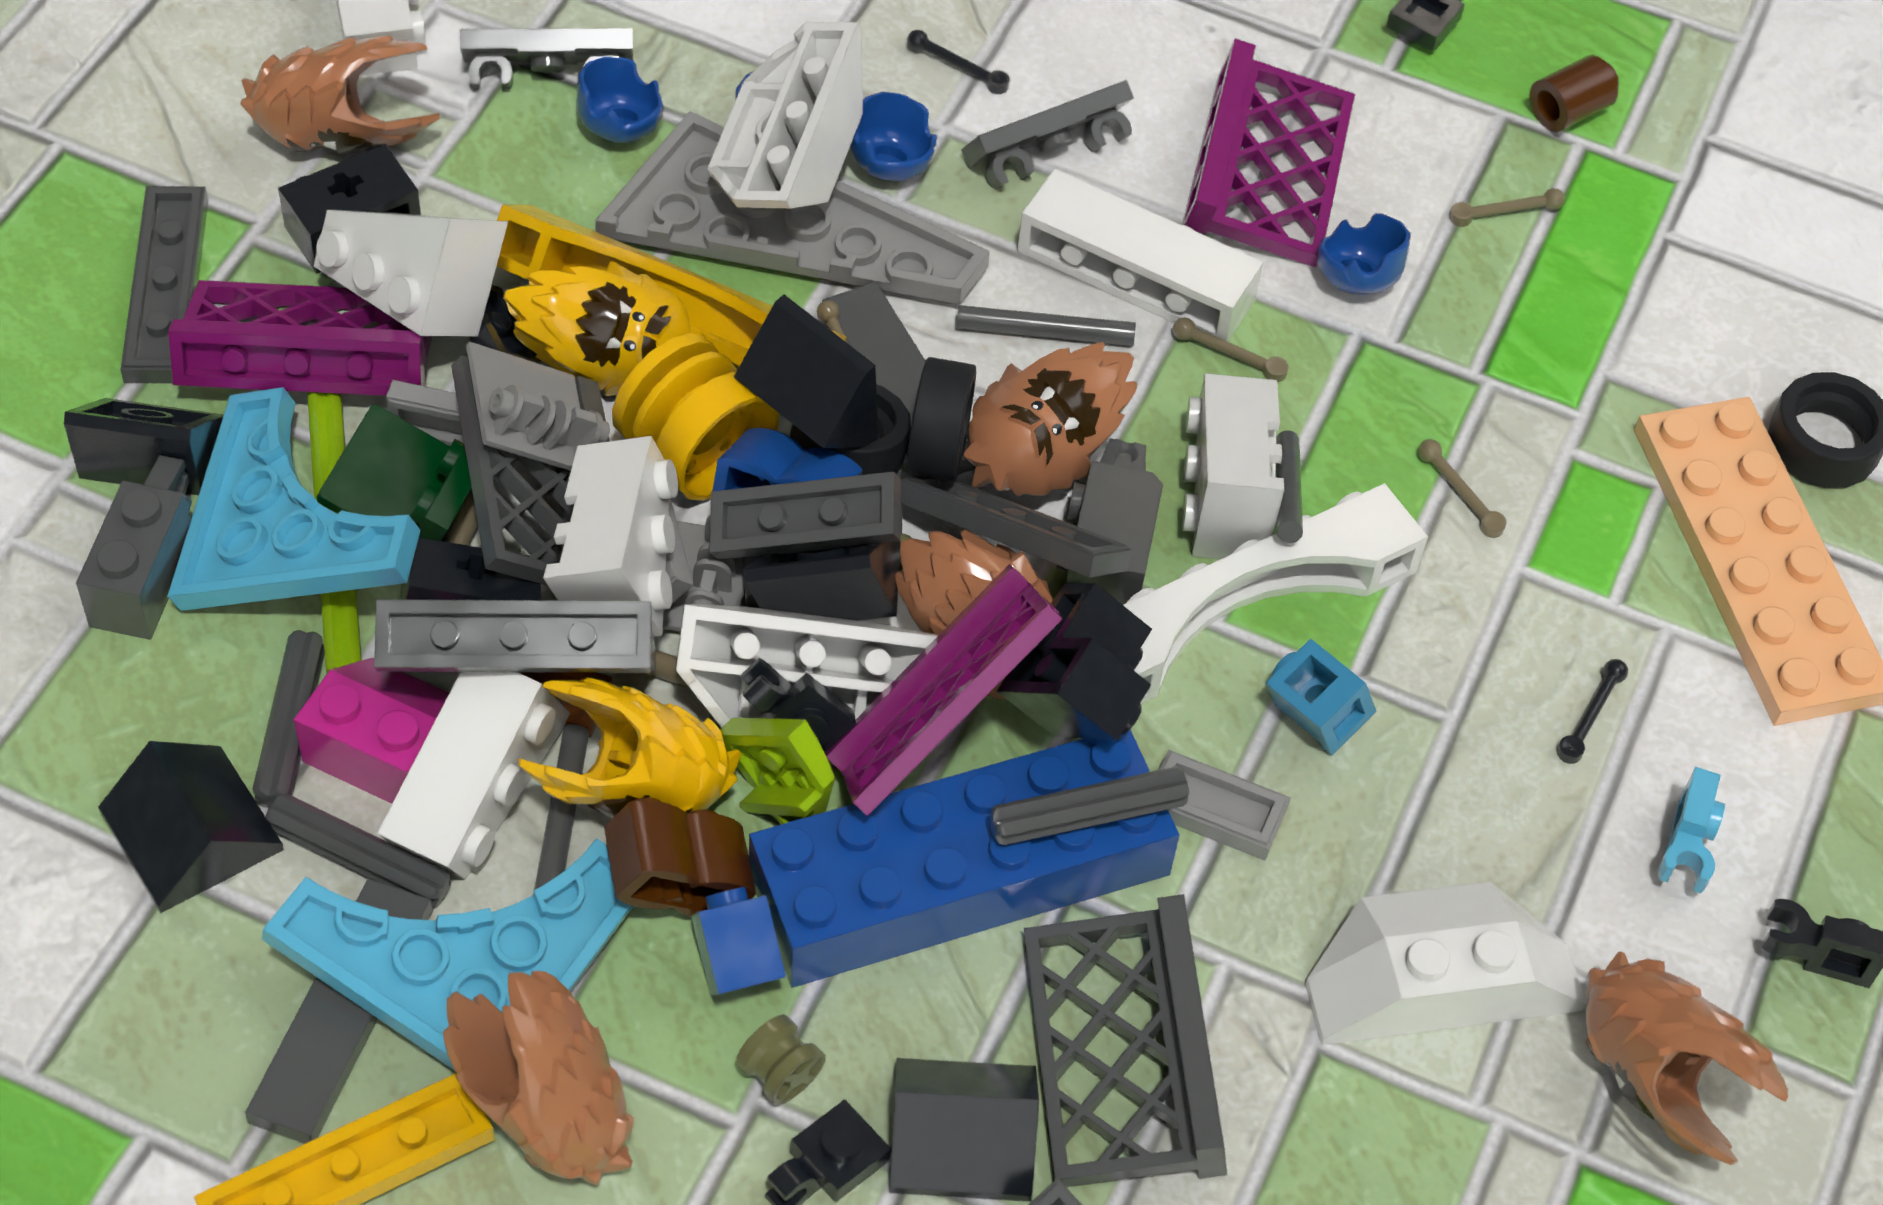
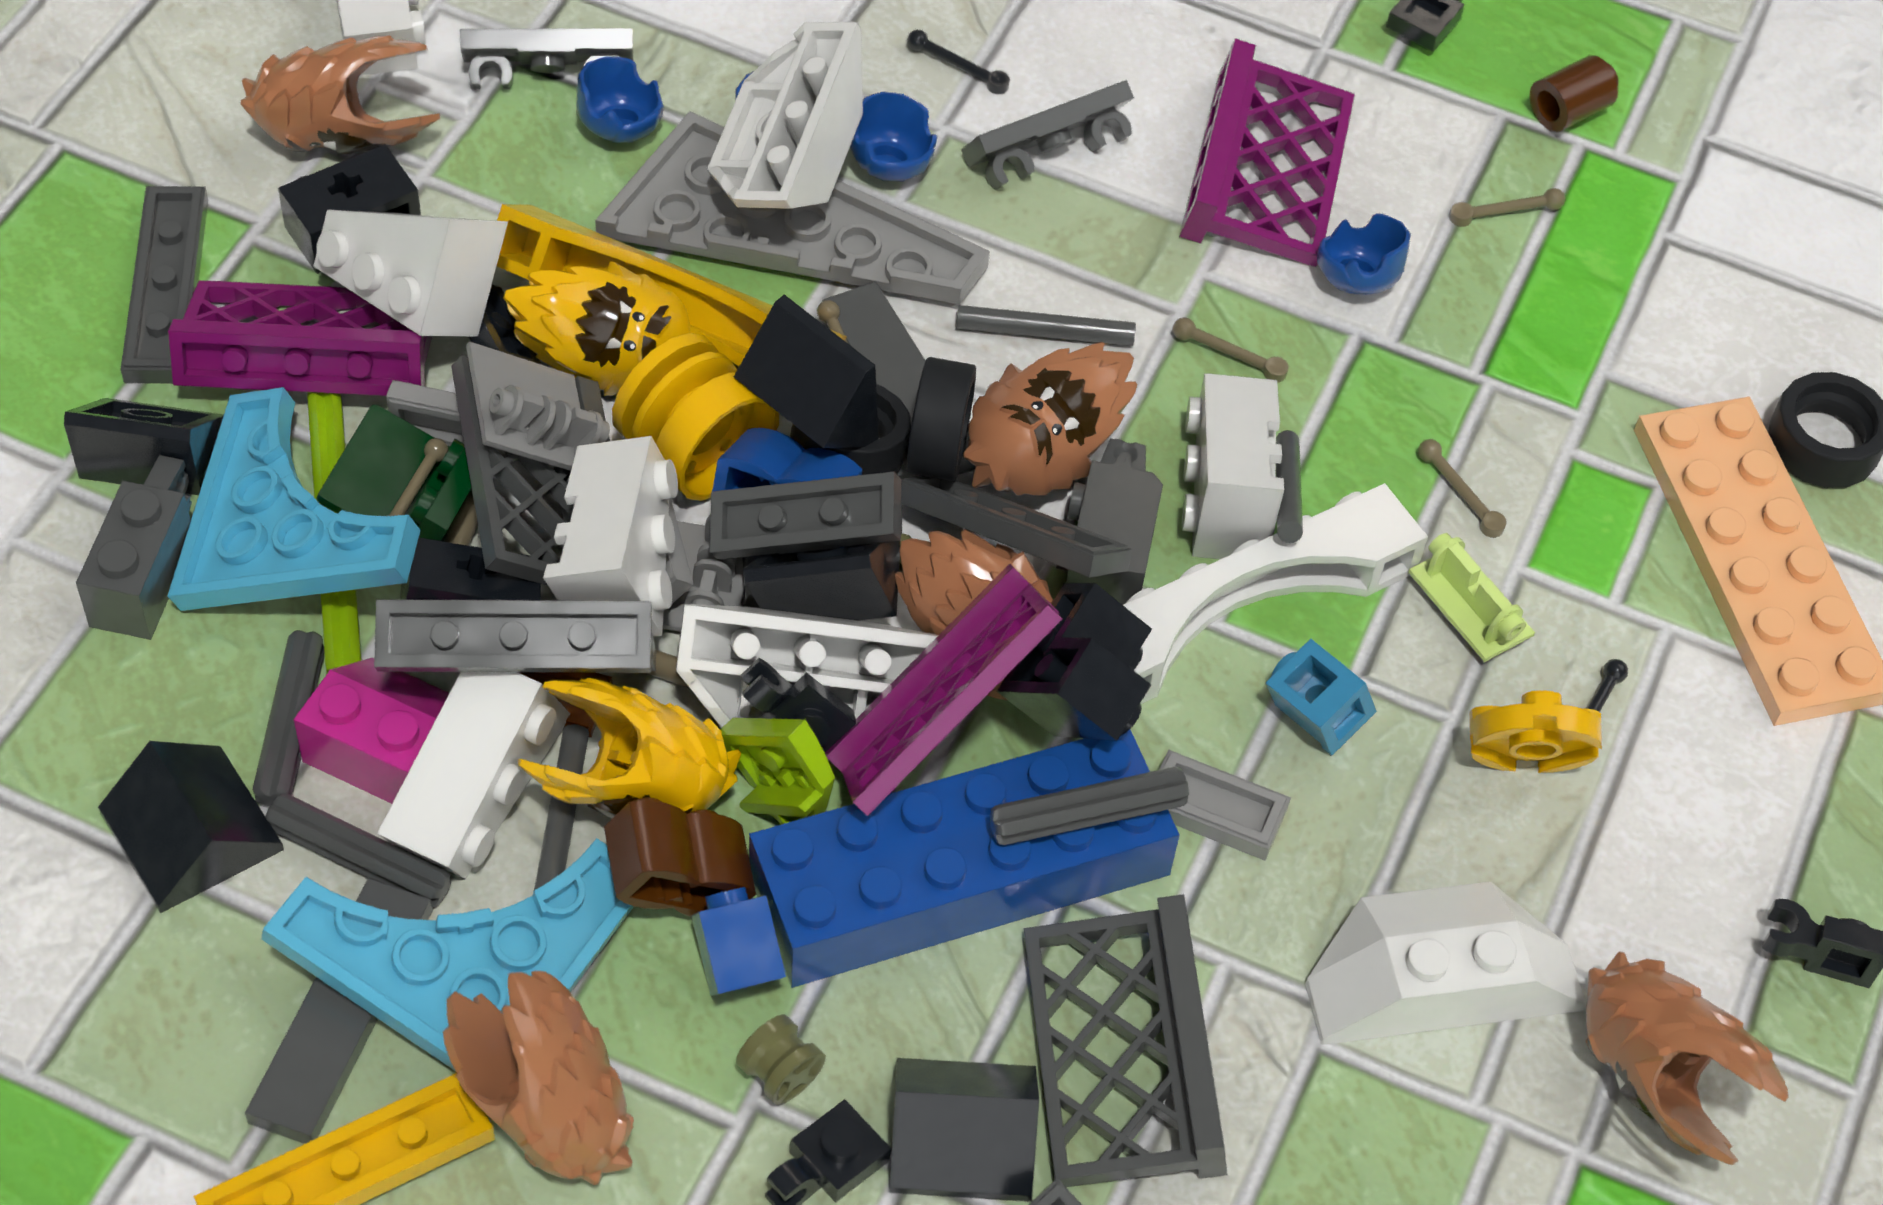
white brick [1017,169,1264,342] -> none
medium azure plate [1658,767,1725,893] -> none
none -> dark tan hinge [386,438,448,516]
none -> yellowish green hinge [1408,533,1535,662]
none -> yellow plate [1469,690,1602,773]

